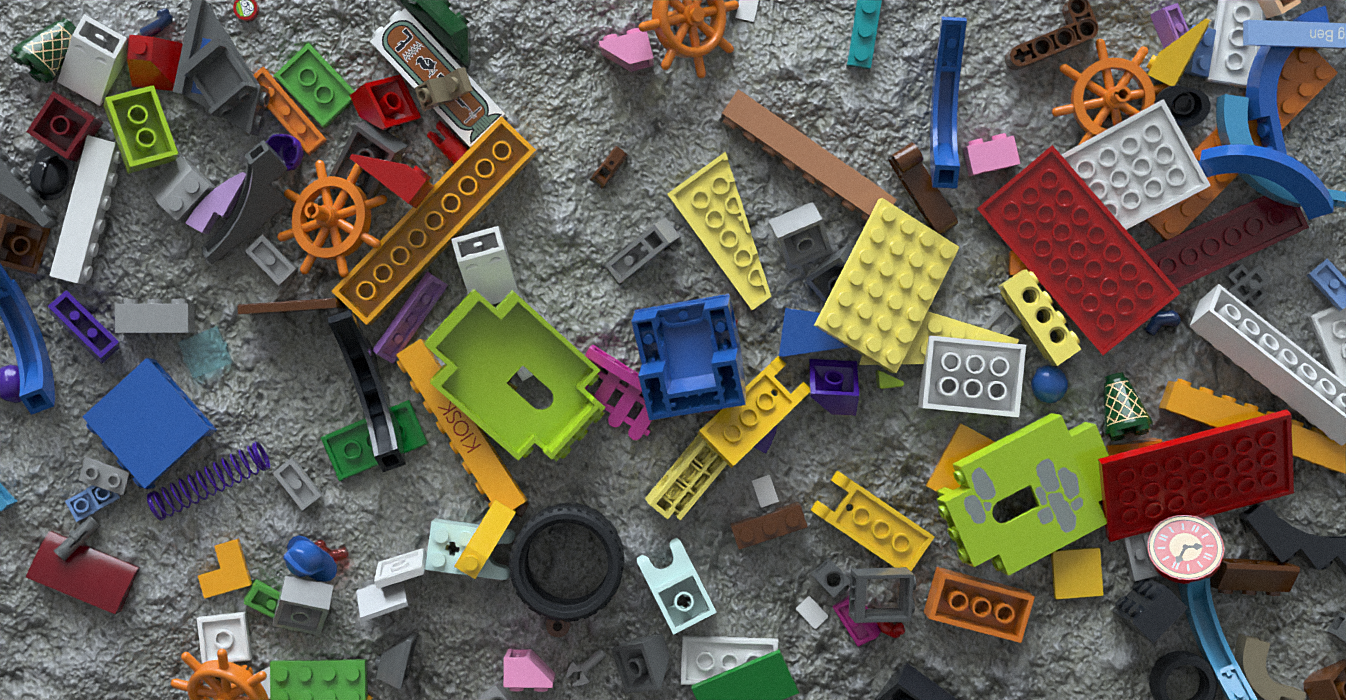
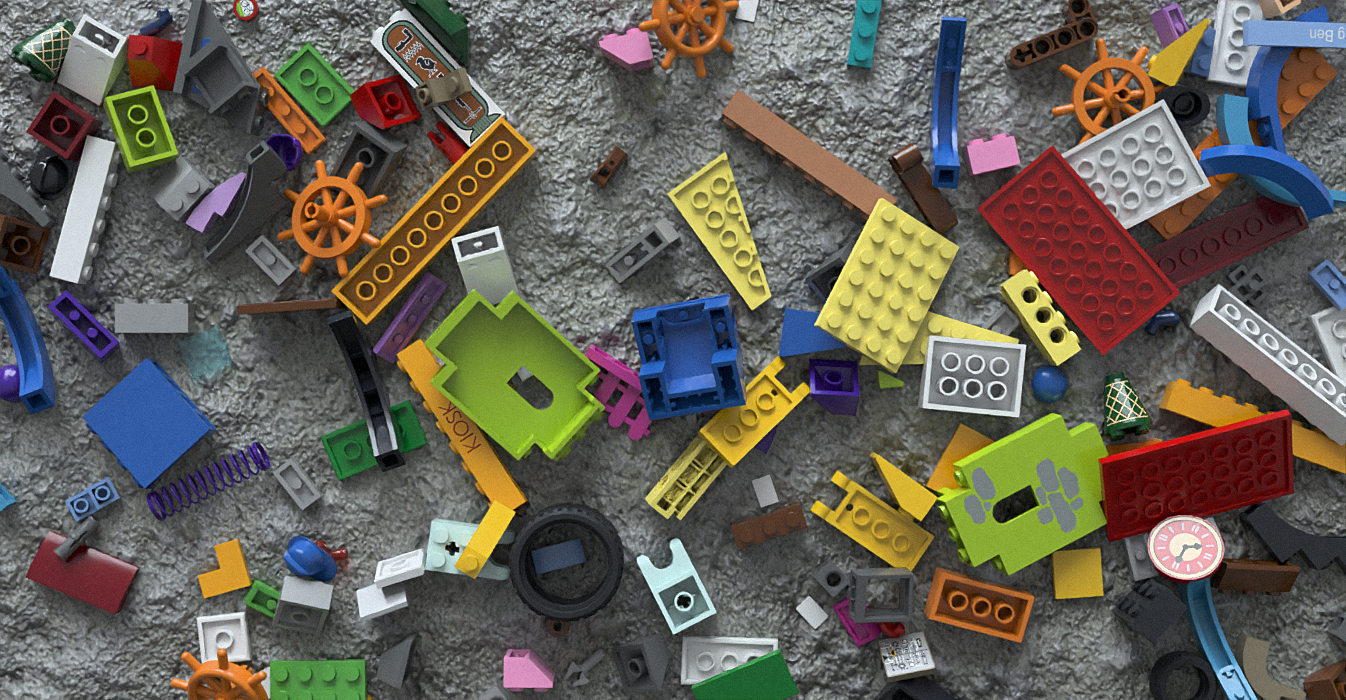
light grey hinge [79,457,134,495] -> none
red slope [349,154,434,209] -> none
light grey slope [768,202,832,271] -> none
none -> medium blue slope [530,538,586,575]
none -> yellow slope [869,452,938,521]
none -> tile [877,631,936,683]

